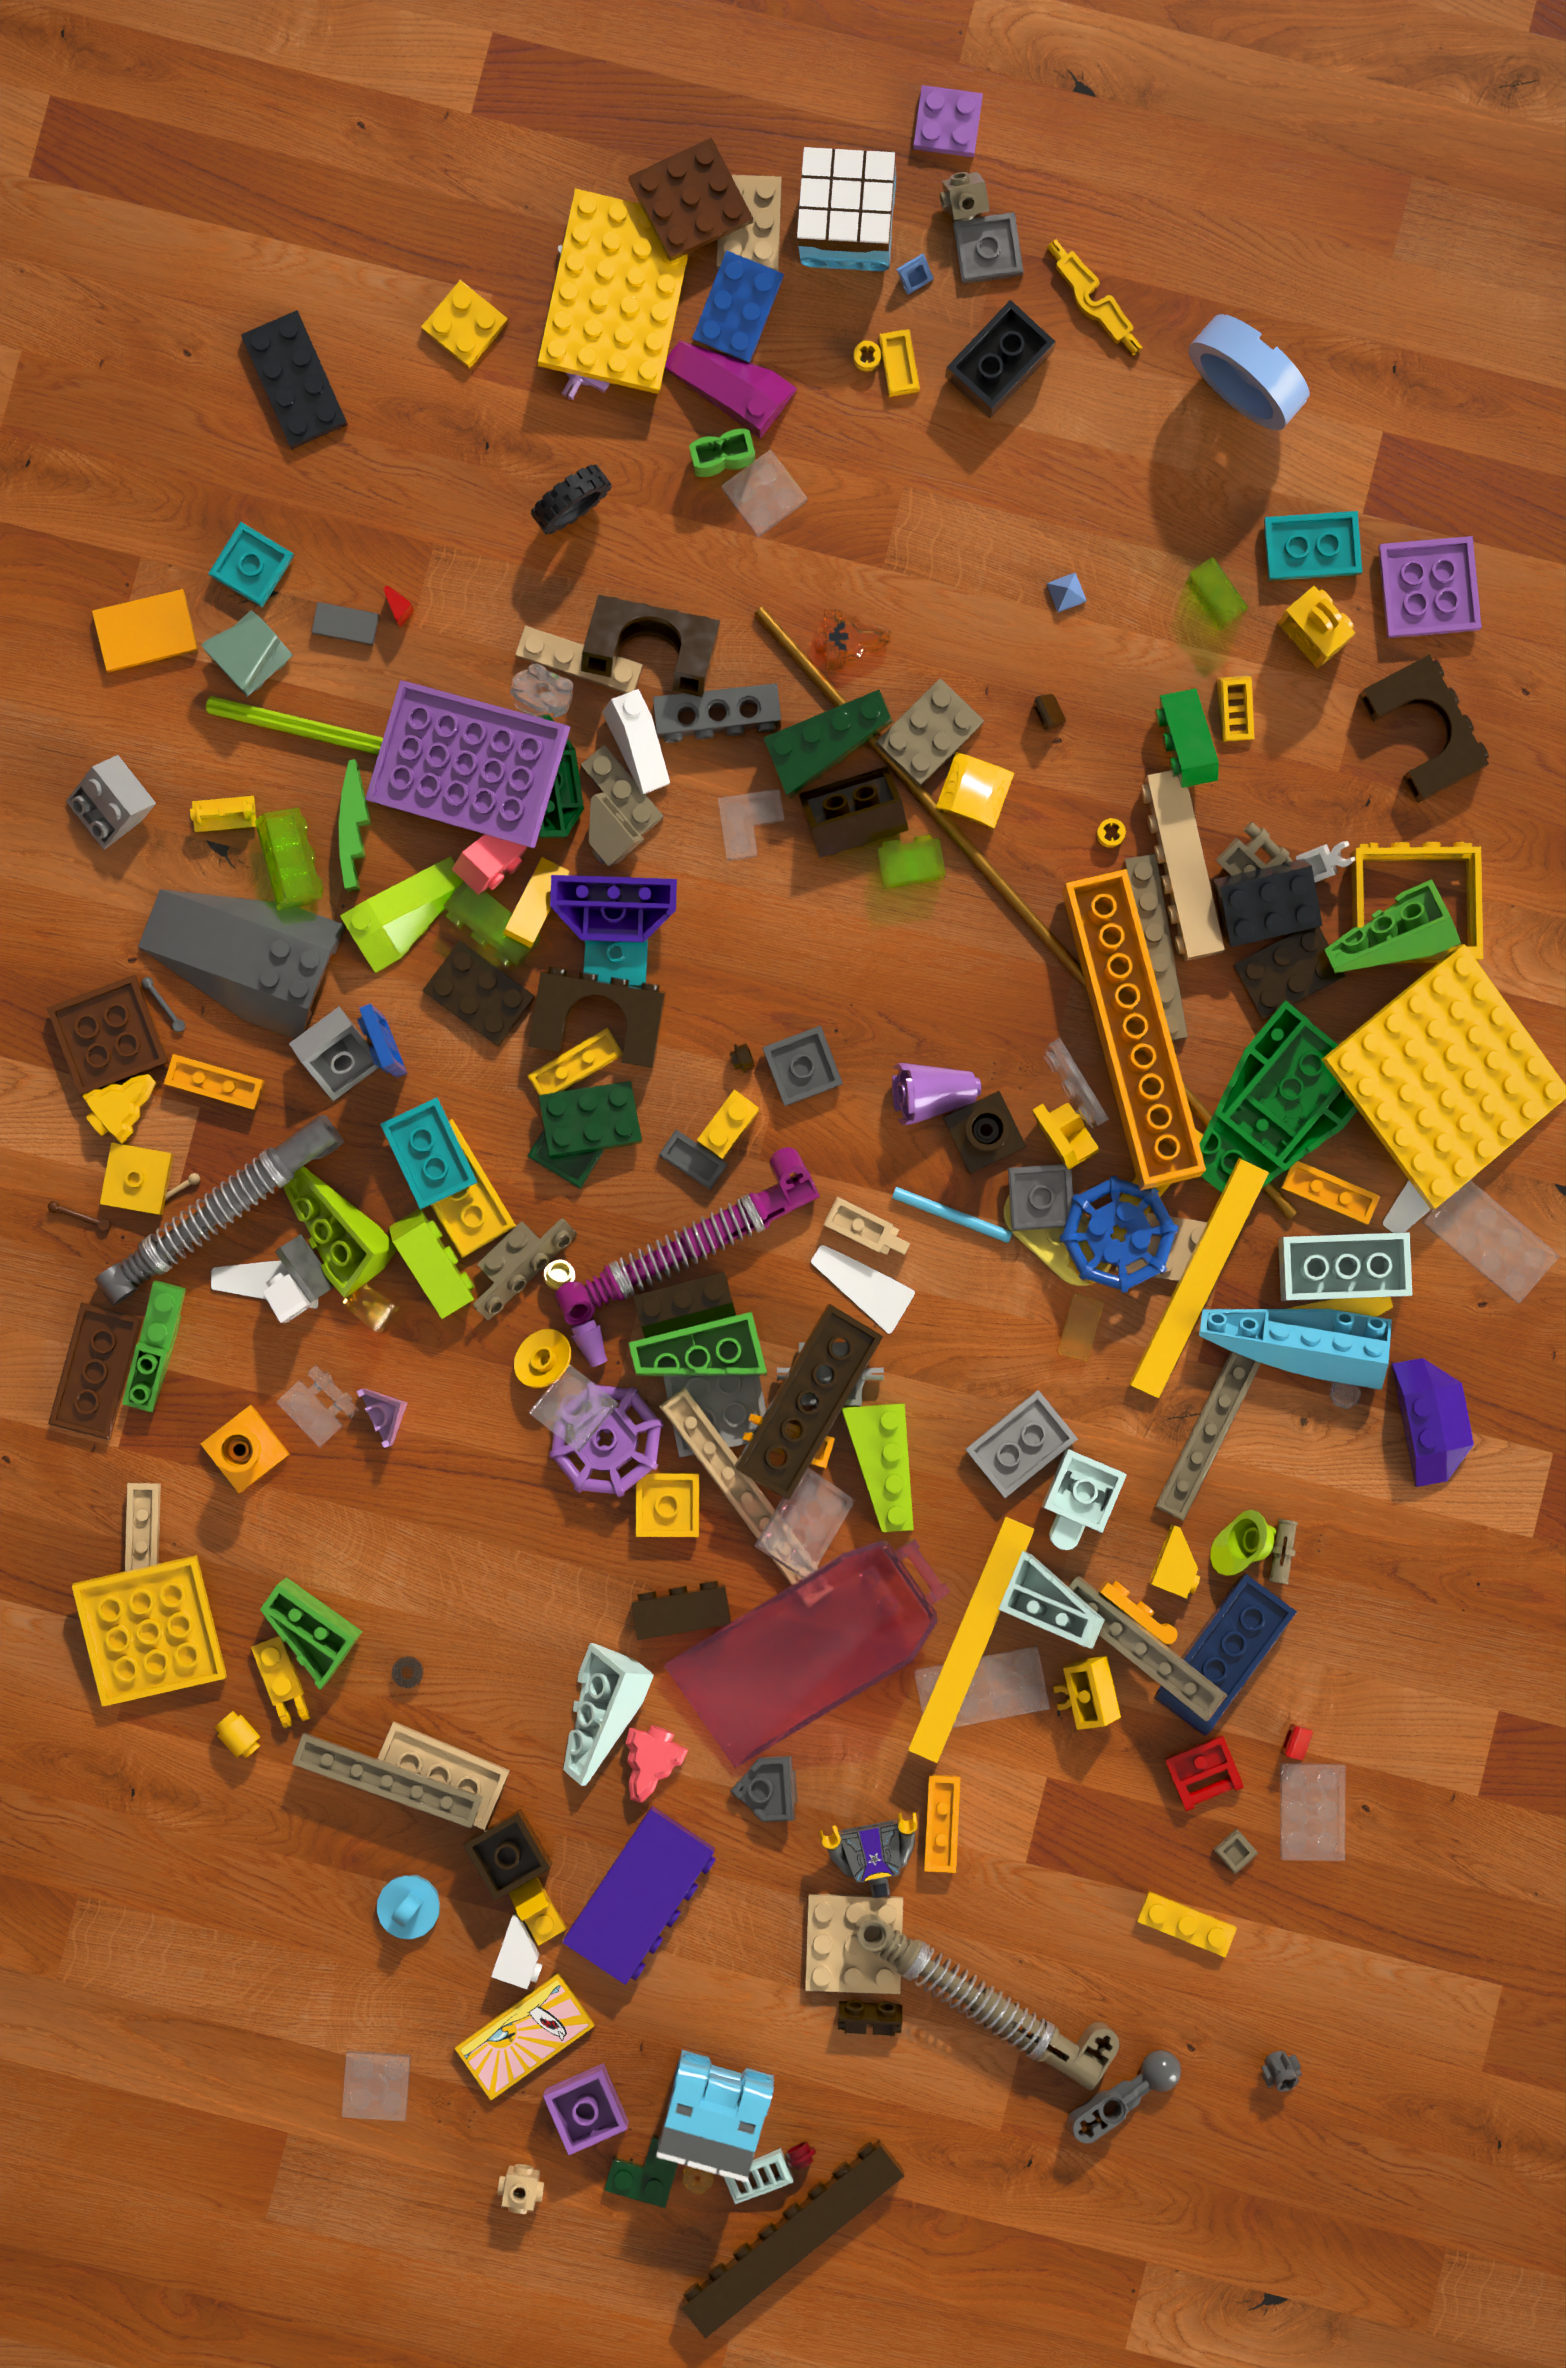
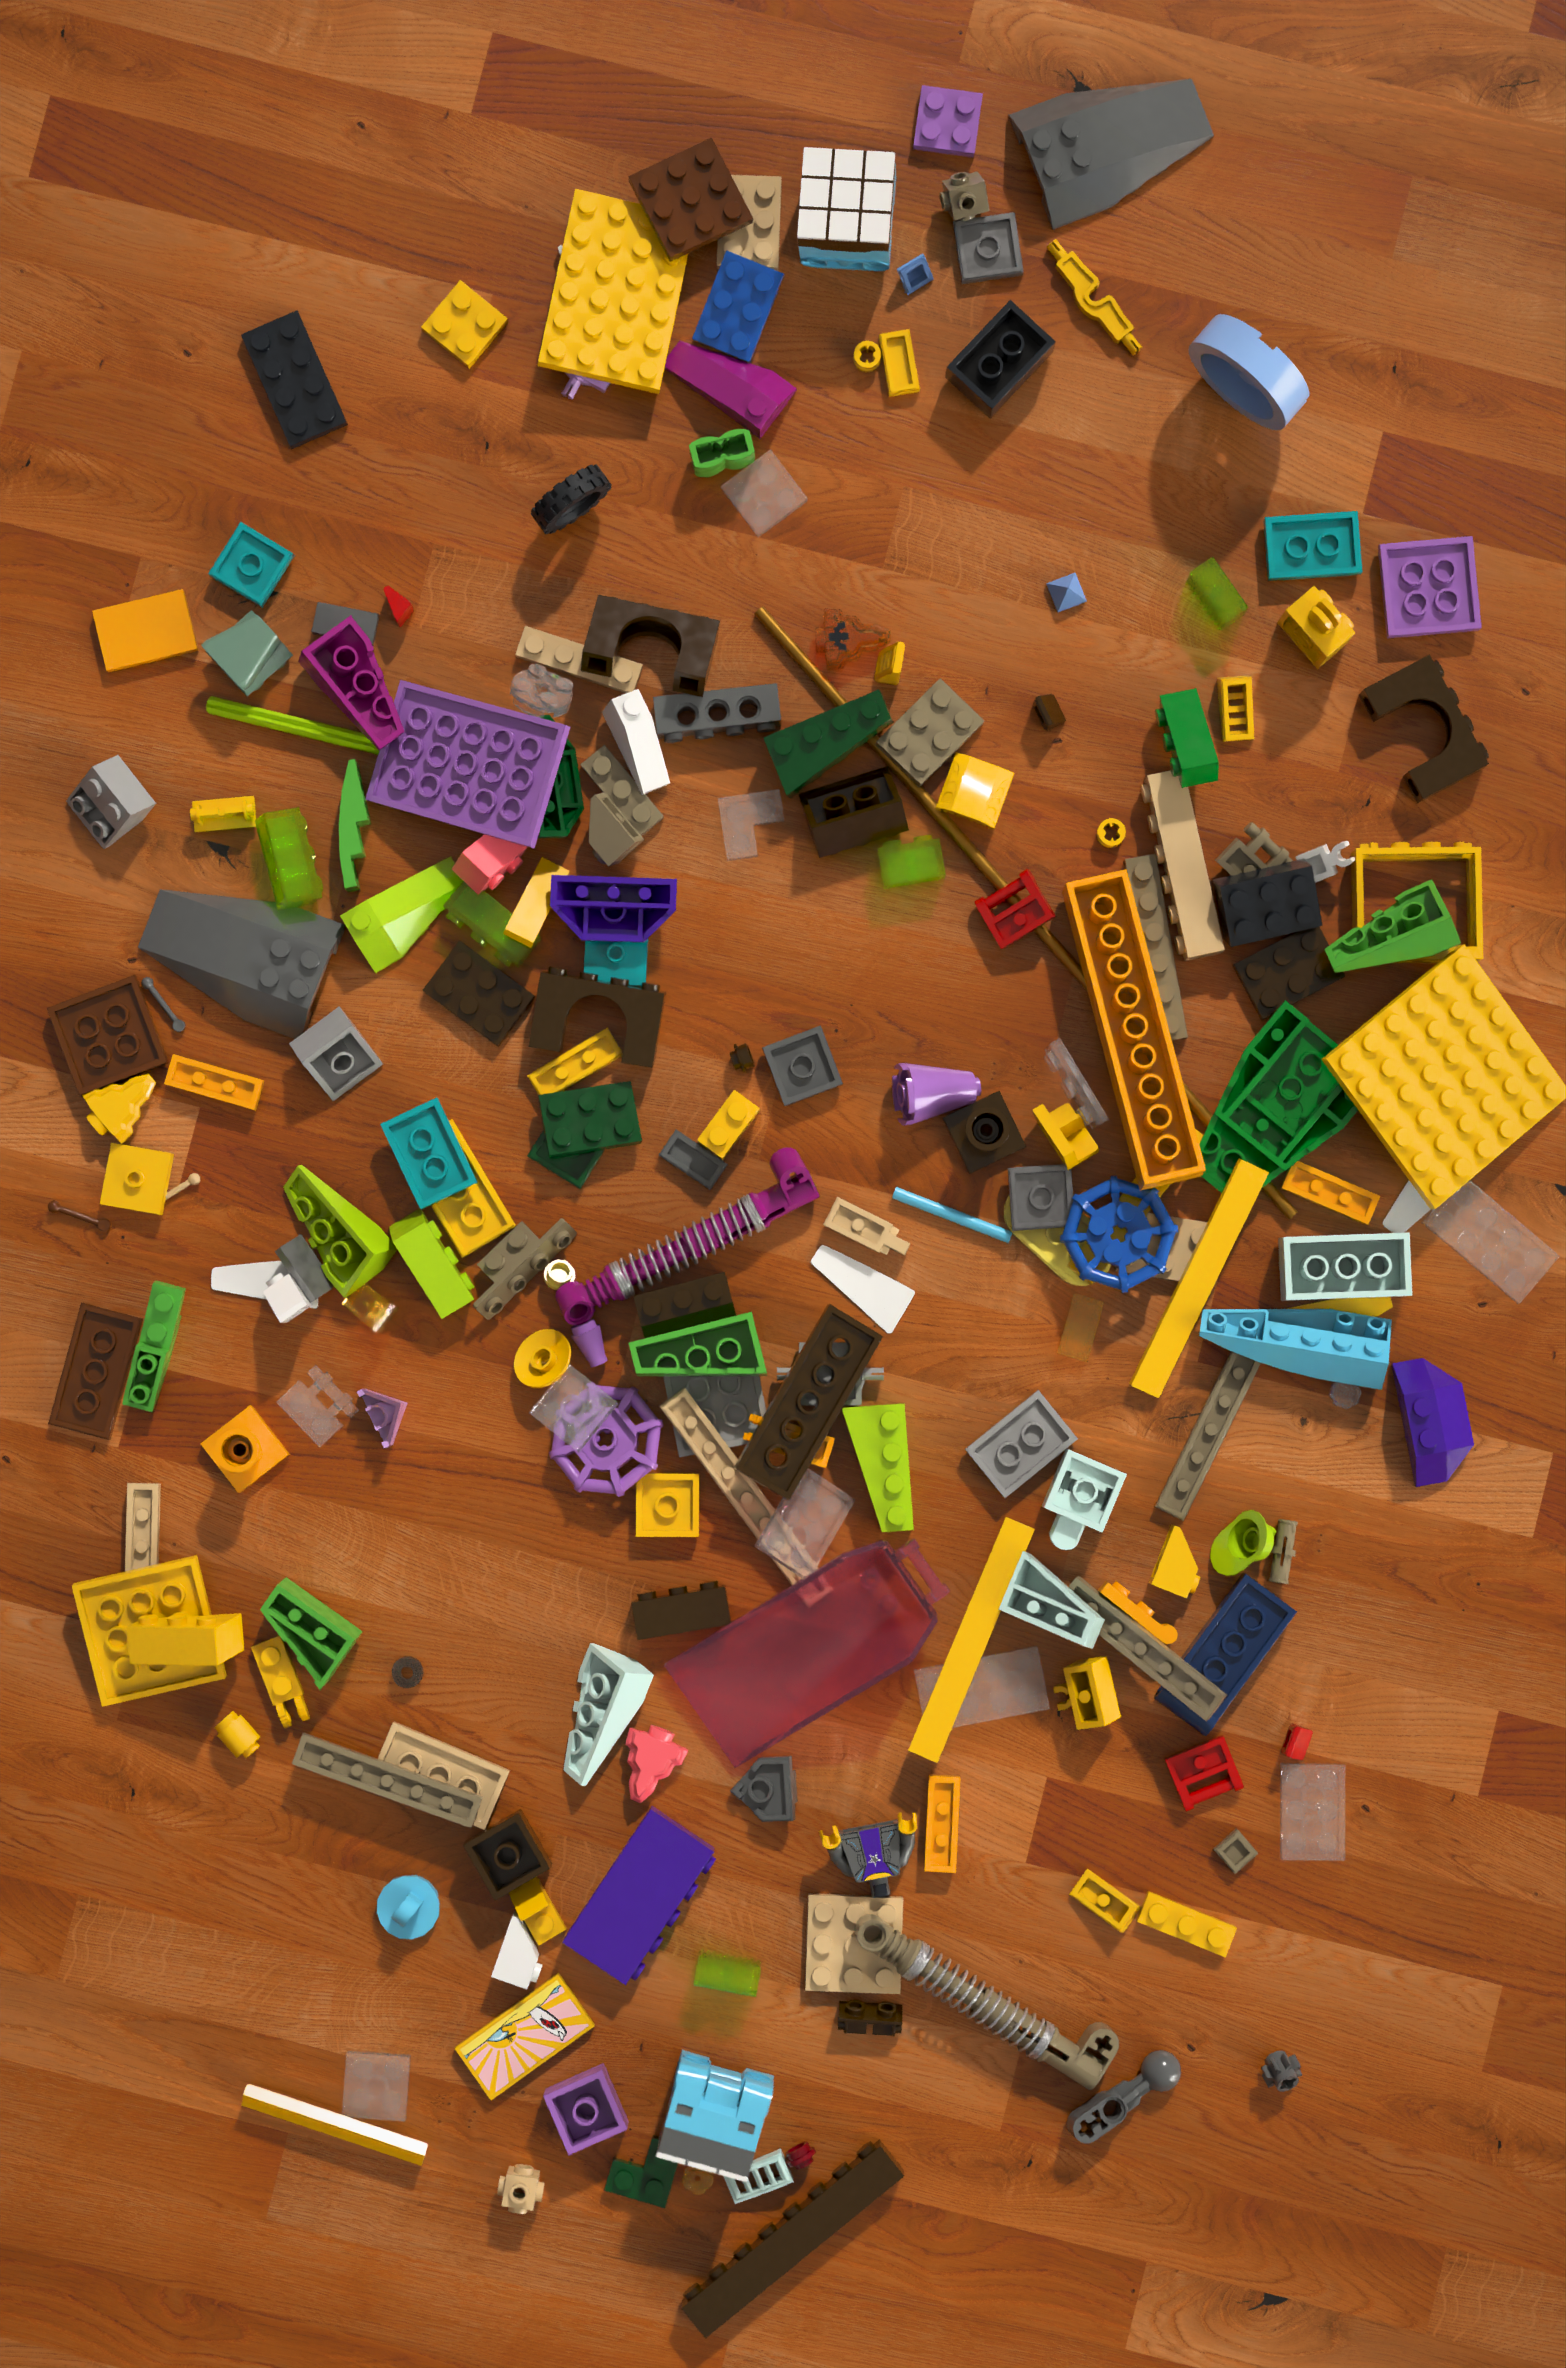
flat silver piece [94,1115,345,1306] -> none
blue plate [357,1003,408,1078] -> none
none -> yellow wedge [127,1613,244,1666]
none -> tile [242,2084,428,2166]
none -> magenta wedge [298,615,404,751]
none -> clear neon green brick [693,1949,761,1997]
none -> yellow slope [874,642,905,685]
none -> red plate [975,869,1056,949]
none -> dark grey wedge [1008,79,1214,230]
none -> yellow slope [1069,1868,1141,1933]

